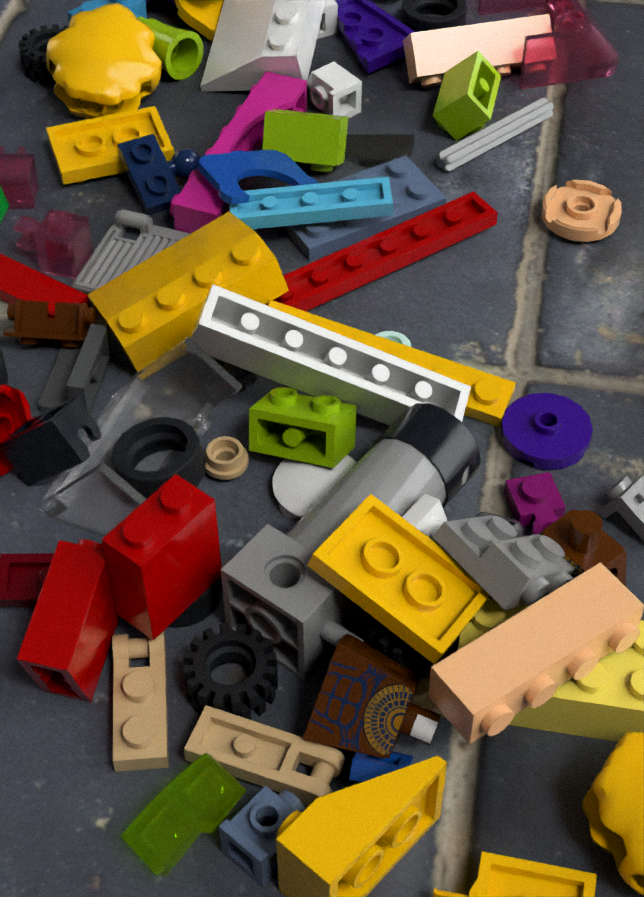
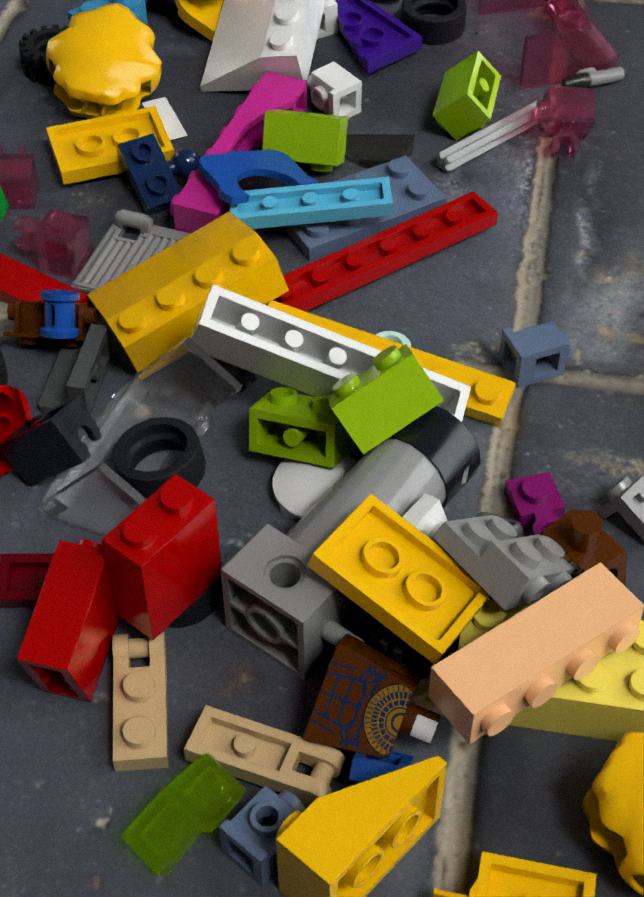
lime plant [137,16,204,80] -> none
black tyre [182,623,278,720] -> none
tan plate [204,436,249,480] -> none
light nougat brick [403,14,556,88] -> none
dark purple plate [500,393,593,470] -> none
light nougat plate [541,180,621,242] -> none
none -> blue bush [40,289,80,339]
none -> white sticker [142,97,188,140]
none -> lime brick [327,344,444,455]
none -> sand blue brick [498,321,570,388]
none -> clear pink brick [535,85,595,158]
none -> piece [561,66,628,91]

